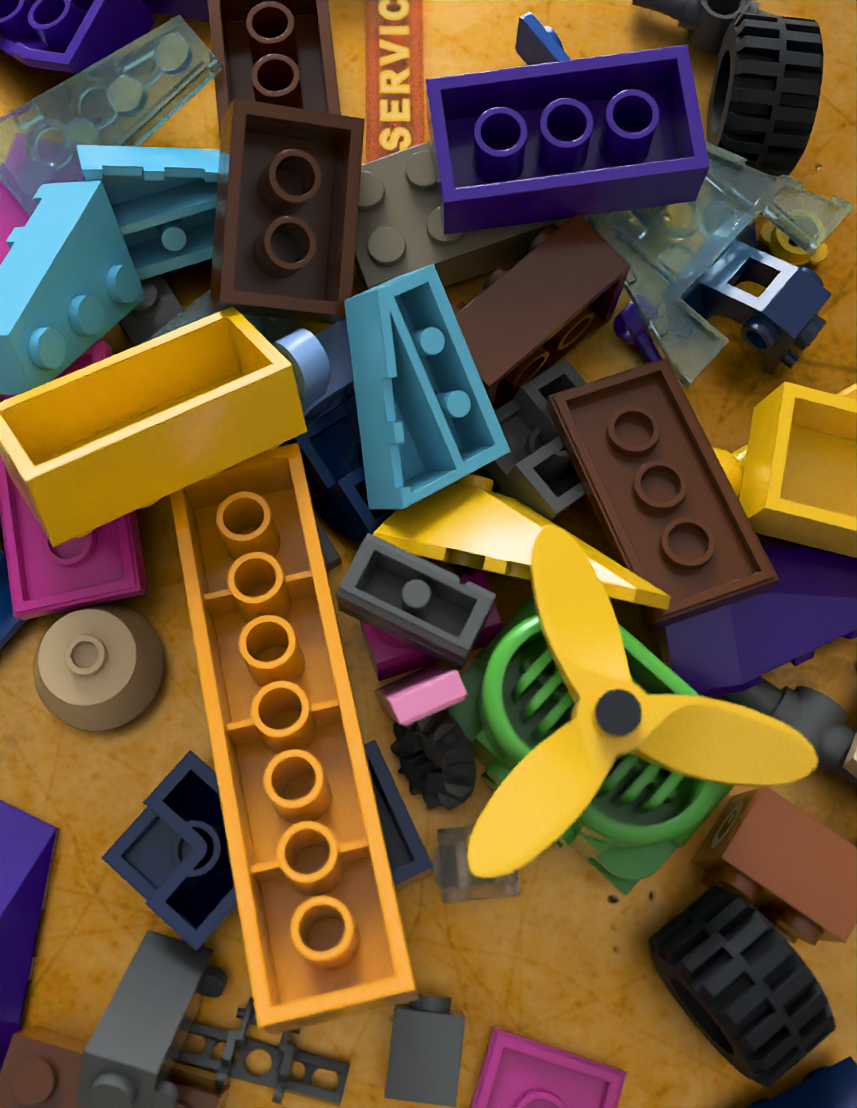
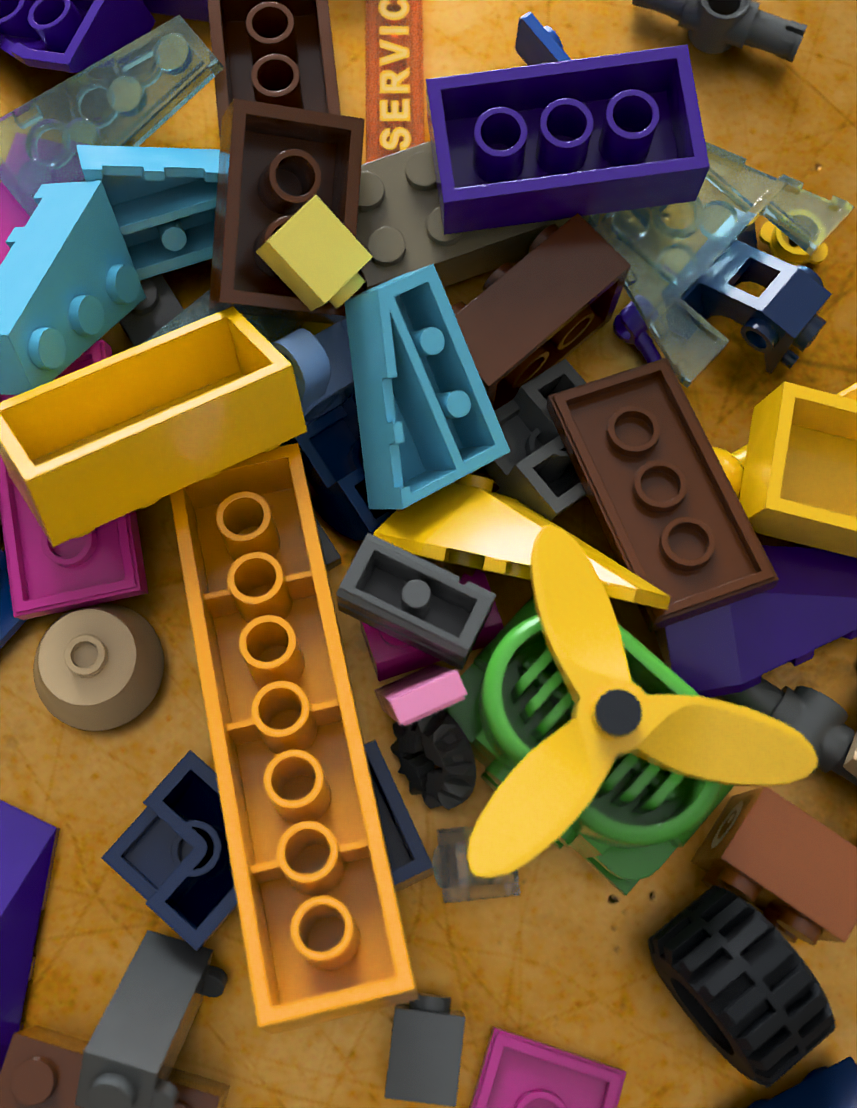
dark grey piece [175,997,350,1107] -> none
black tyre [707,12,824,177] -> none
none -> light yellow brick [256,195,373,311]

